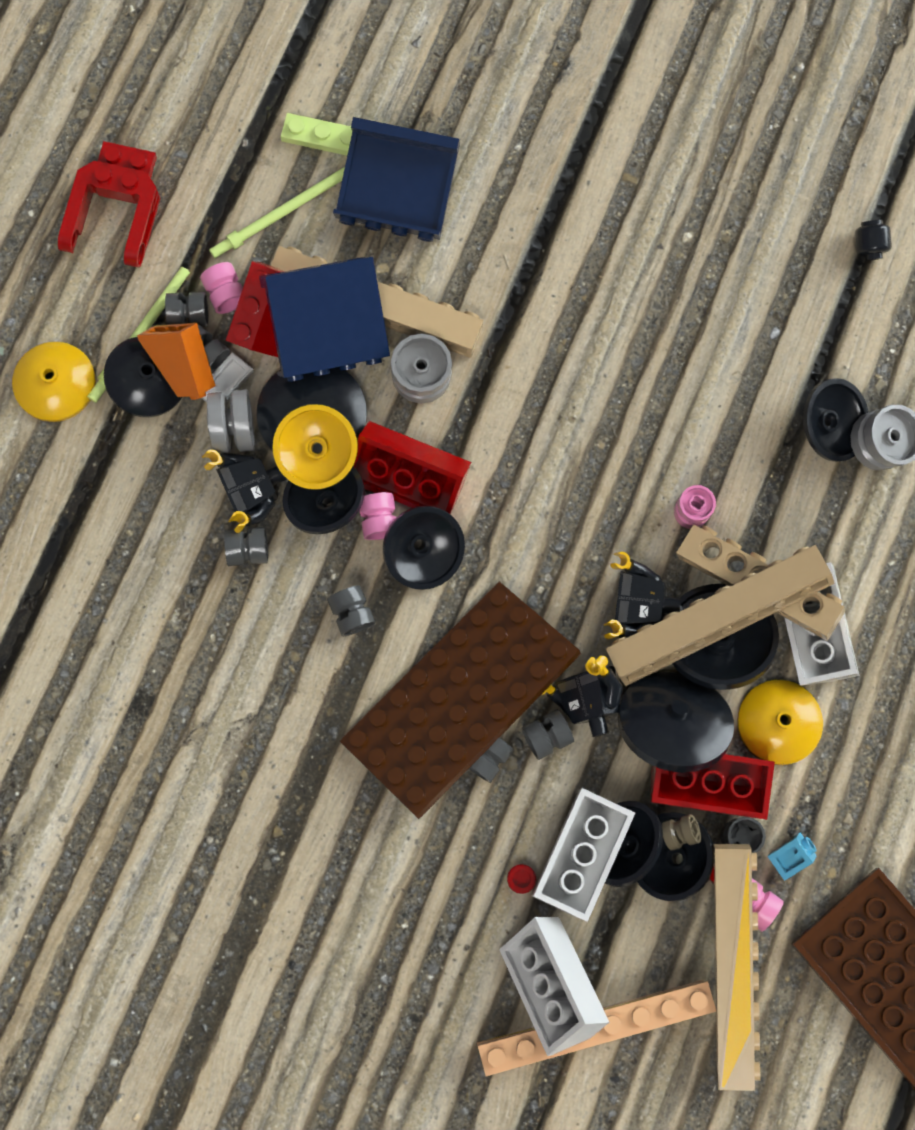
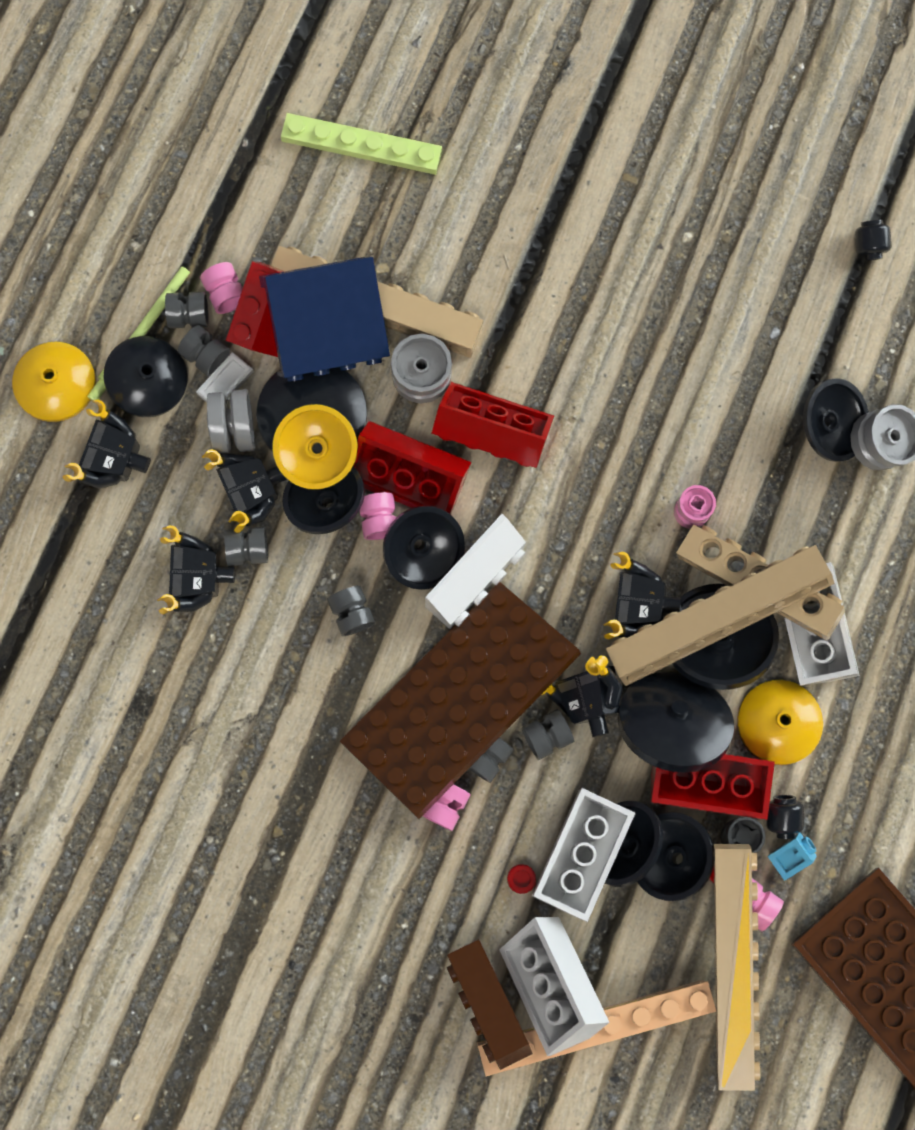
red plate [58,141,161,268] -> none
orange slope [137,323,215,400] -> none
yellowish green bar [209,167,345,259] -> none
dark blue panel [333,117,460,242] -> none
dark tan wheel [662,814,701,850] -> none
none -> black torso [63,400,151,489]
none -> black torso [157,525,235,614]
none -> bright pink wheel [423,784,471,831]
none -> white slope [425,514,526,629]
none -> red slope [431,382,554,468]
none -> reddish brown brick [446,939,533,1070]
none -> black head [766,795,804,839]

